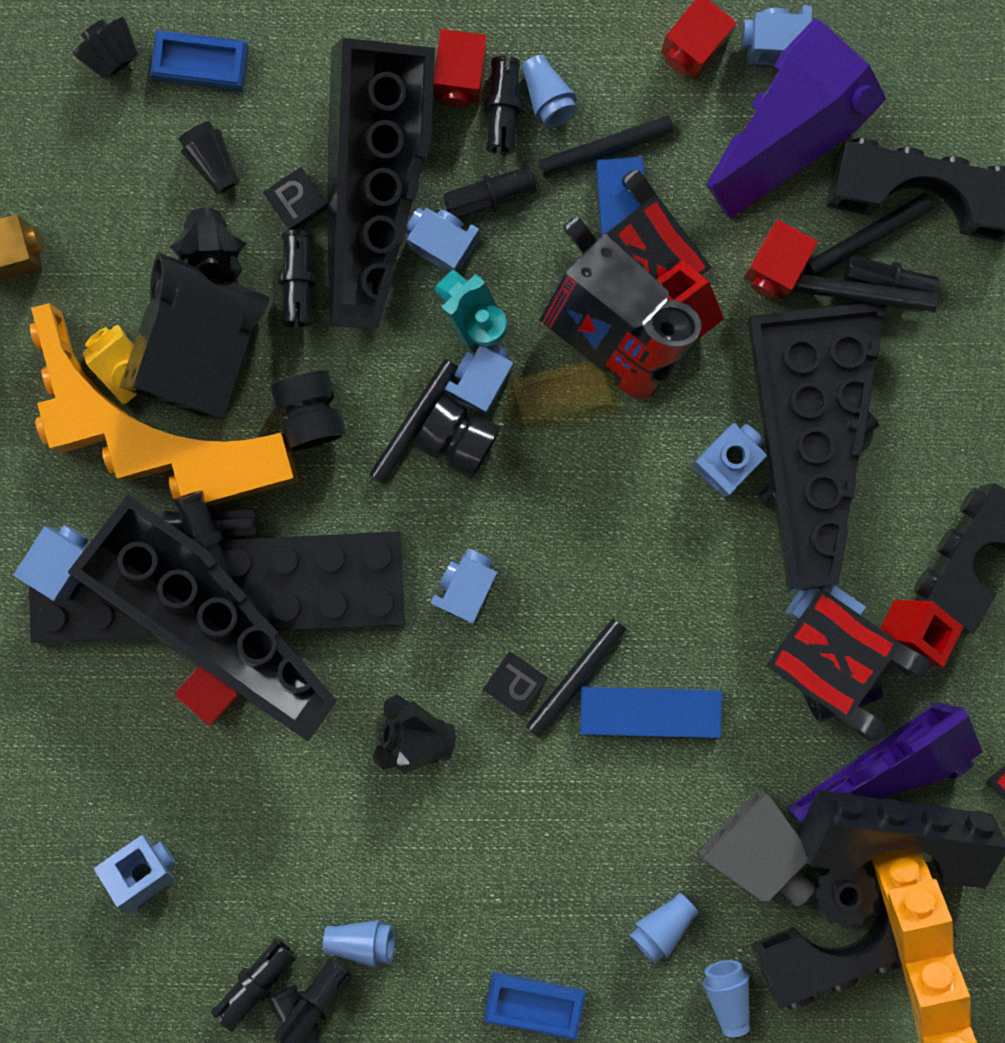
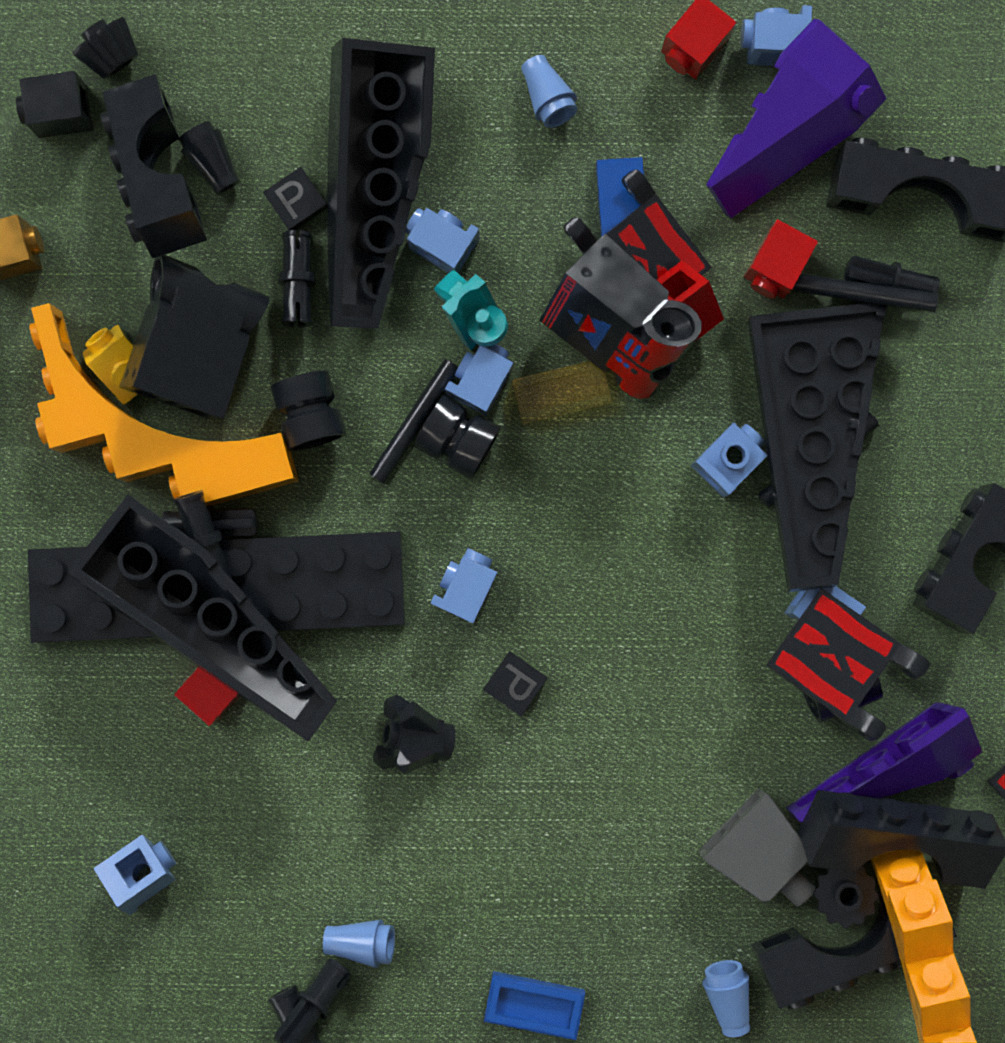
medium blue brick [13,524,89,601] -> none
blue tile [150,30,249,91] -> none
black rock [170,207,246,281] -> none
black pin [211,937,297,1032] -> none
red brick [433,29,487,108] -> none
black axle [443,165,537,218] -> none
black pin [485,56,521,155] -> none
black bar [525,618,627,738] -> none
black bar [538,115,674,177] -> none
blue tile [580,686,722,738] -> none
medium blue cone [629,893,699,964] -> none
black bar [806,193,934,276] -> none
red brick [880,600,963,667] -> none
none -> black brick [16,71,93,138]
none -> black arch [100,74,207,259]

